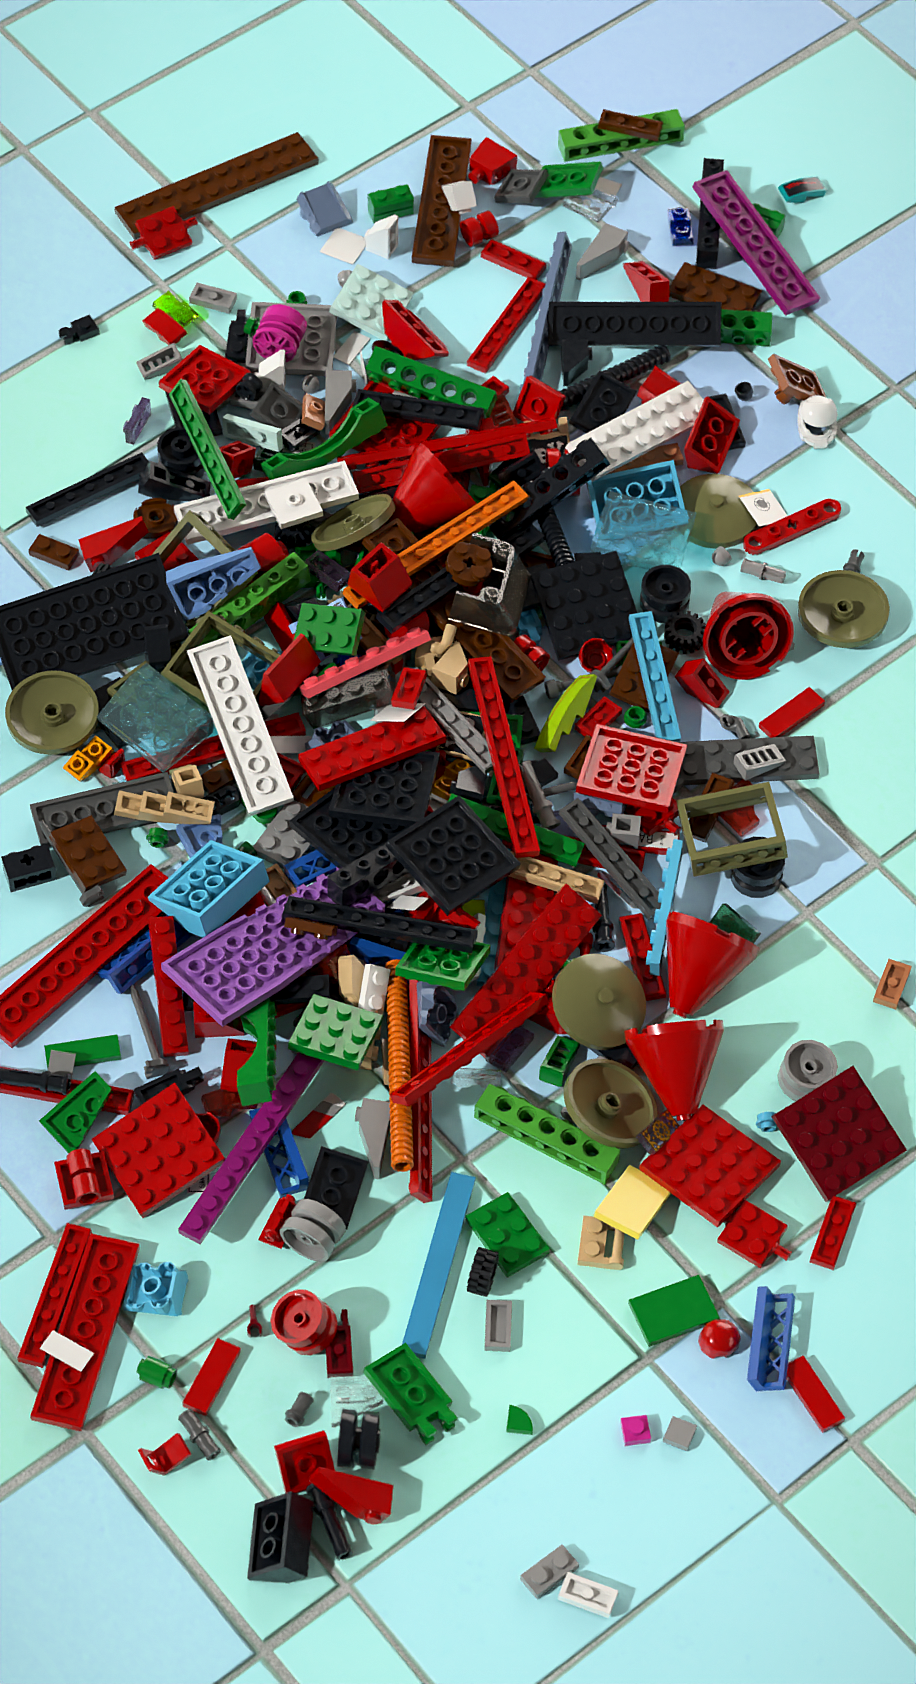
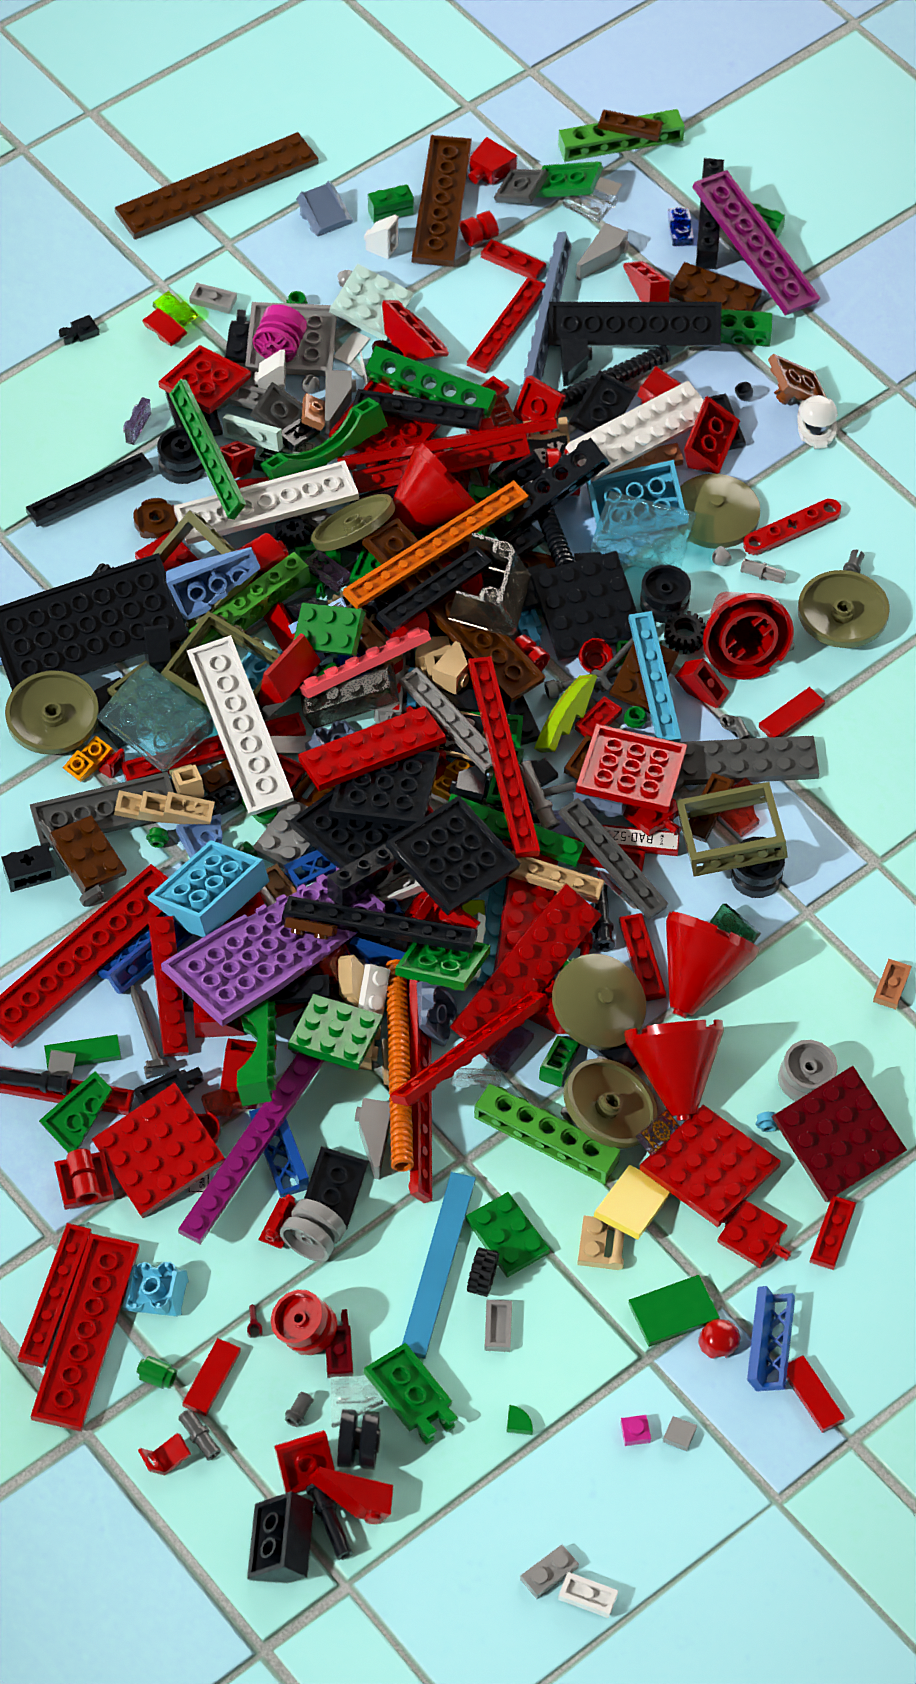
reddish brown plate [28,534,79,571] -> none
white sticker [40,1331,94,1372] -> none
red slope [78,516,148,572] -> none
red plate [129,206,198,260] -> none
light grey slope [136,343,183,380] -> none
black slope [138,461,211,501] -> none
black wheel [235,373,263,401] -> none
green plate [244,316,260,337] -> none
white plate [265,478,323,529] -> none
red sticker [291,1093,345,1139] -> none
white sticker [320,228,366,264] -> none
red slope [347,543,412,613] -> none
white sticker [369,703,426,722] -> none
white sticker [387,895,429,911] -> none
red plate [391,667,427,710] -> none
tan arm [431,624,457,655] -> none
white slope [442,181,477,214] -> none
reddish brown plate [446,542,492,587] -> none
light grey brick [606,813,641,849] -> none
medium azure plate [646,839,683,976] -> none
light grey slope [733,744,786,781] -> none
white sticker [739,489,787,526] -> none
slope [778,176,827,203] -> none

